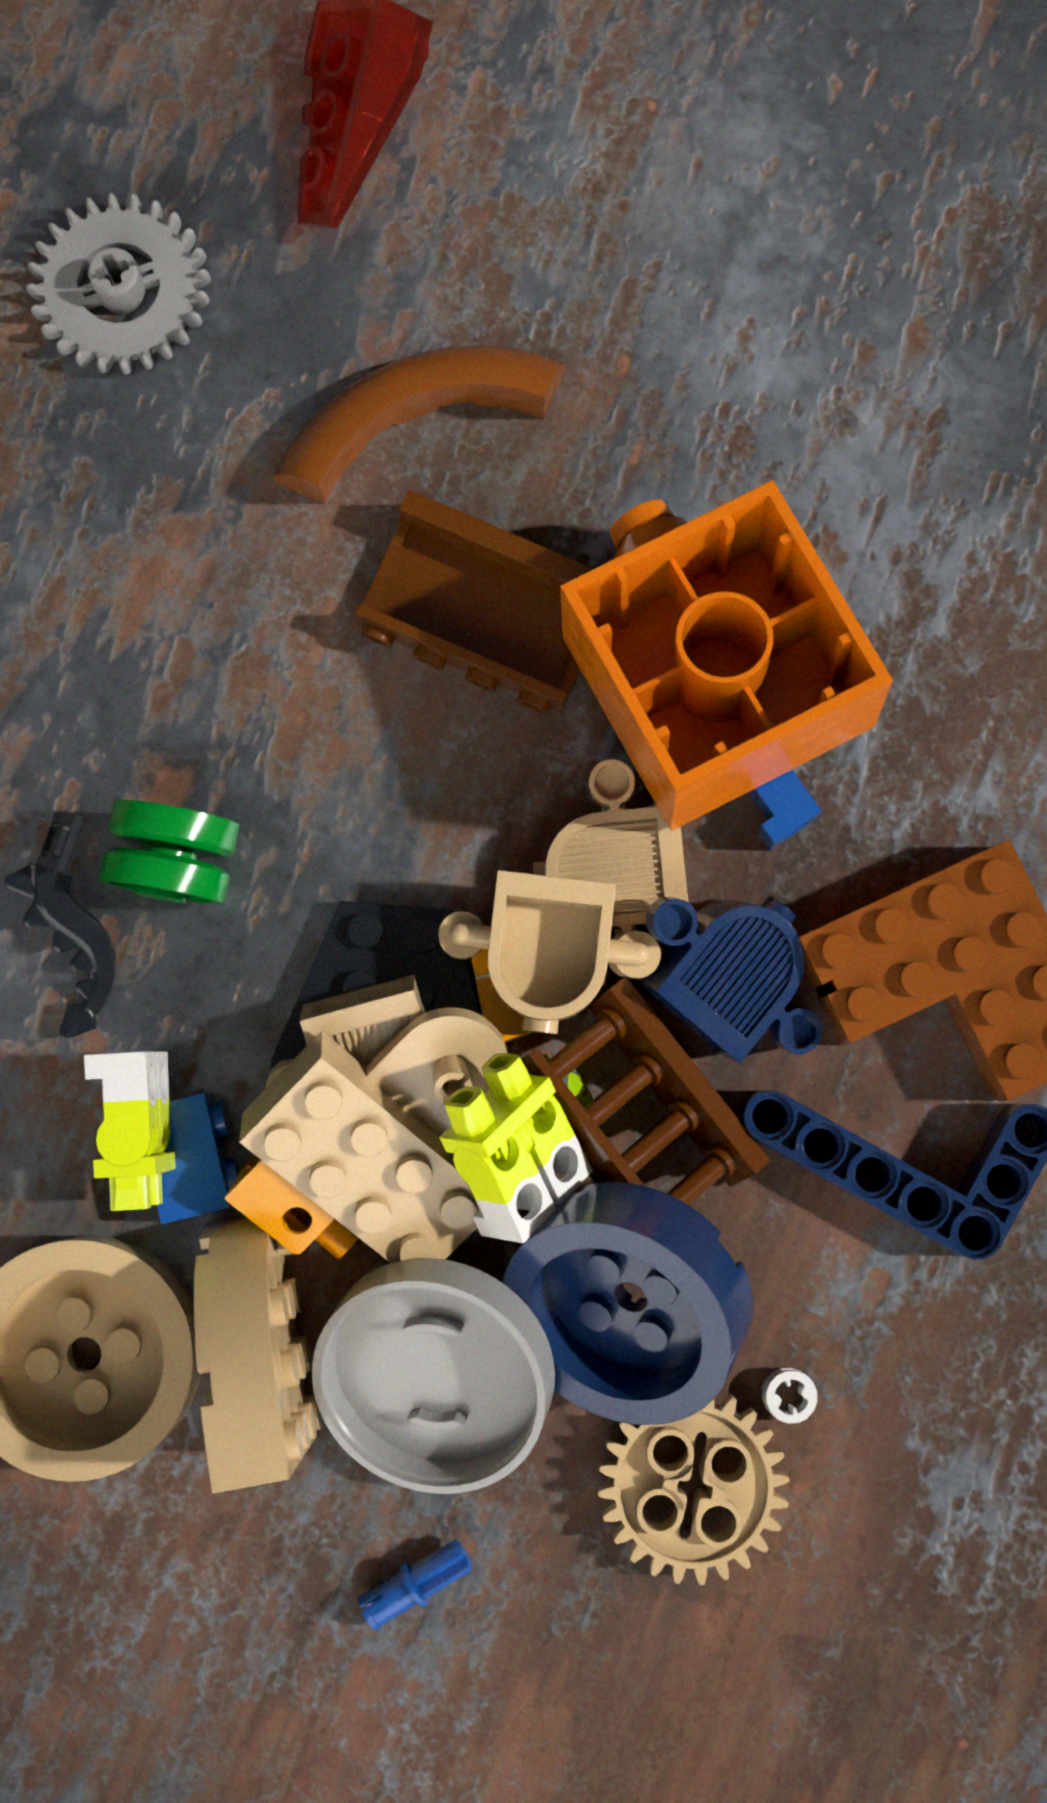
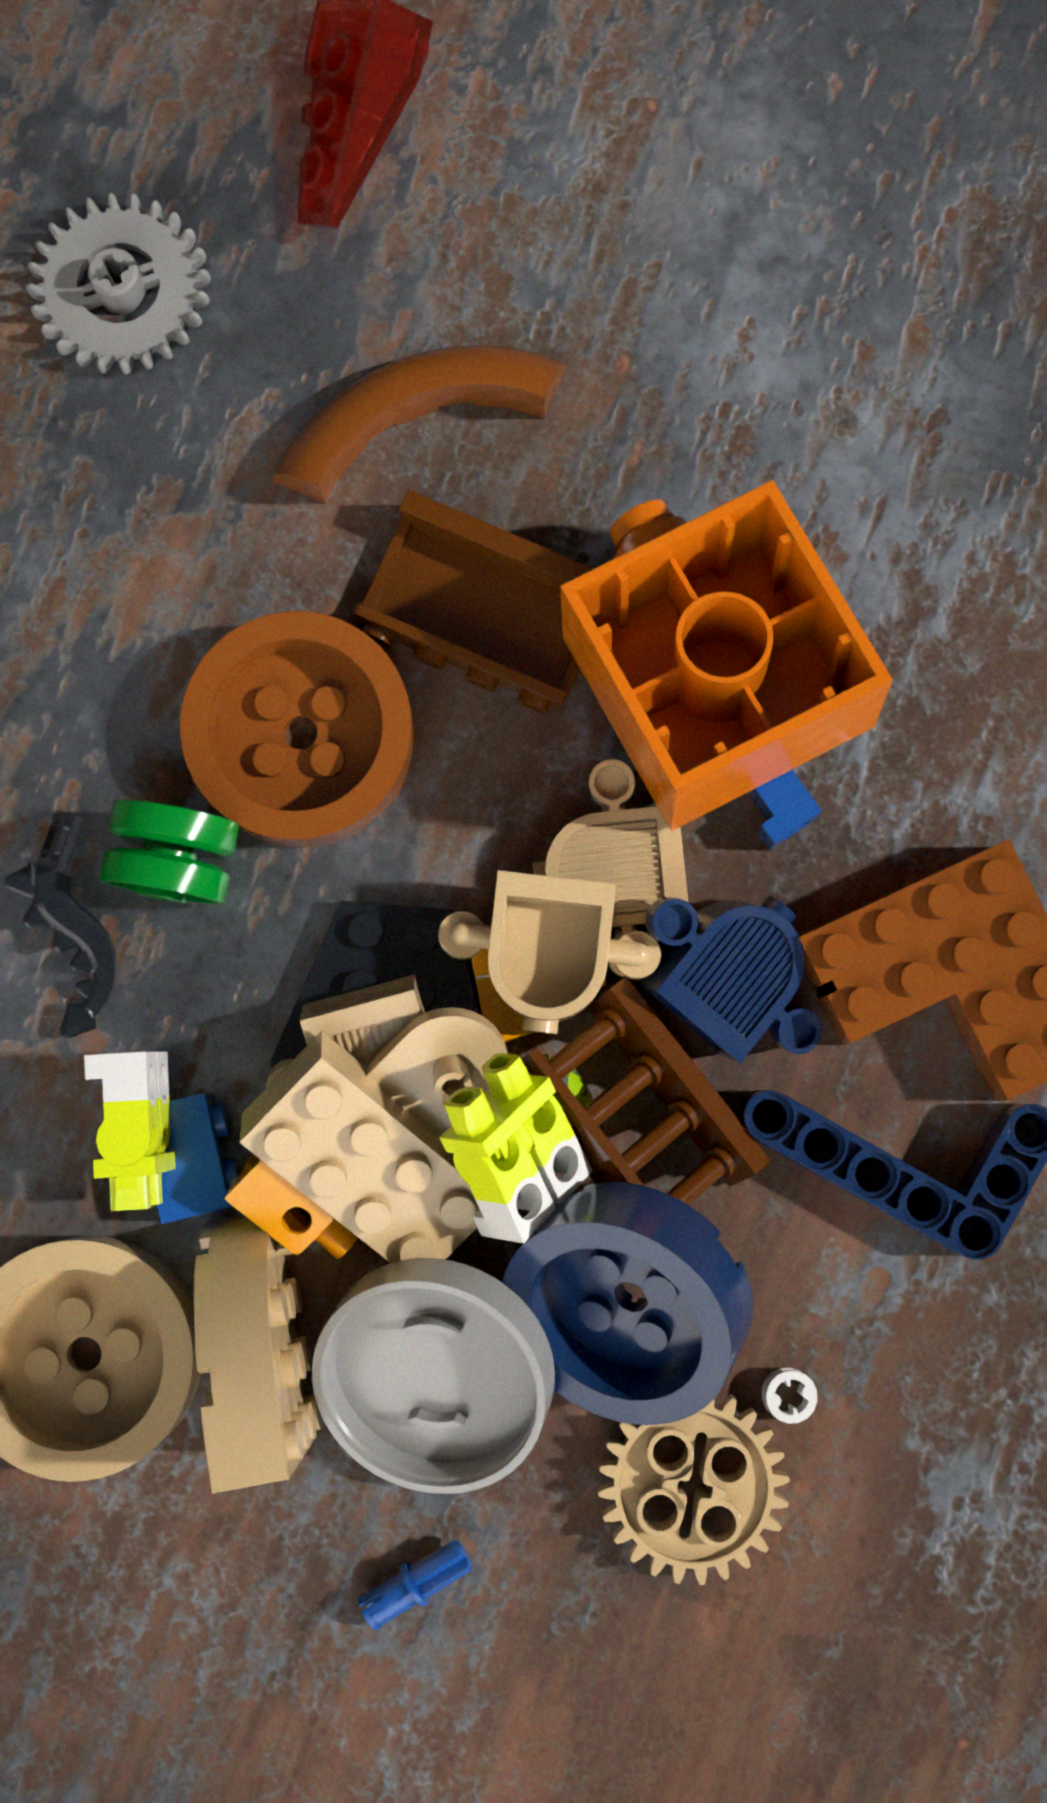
none -> dark orange brick [180,611,415,848]

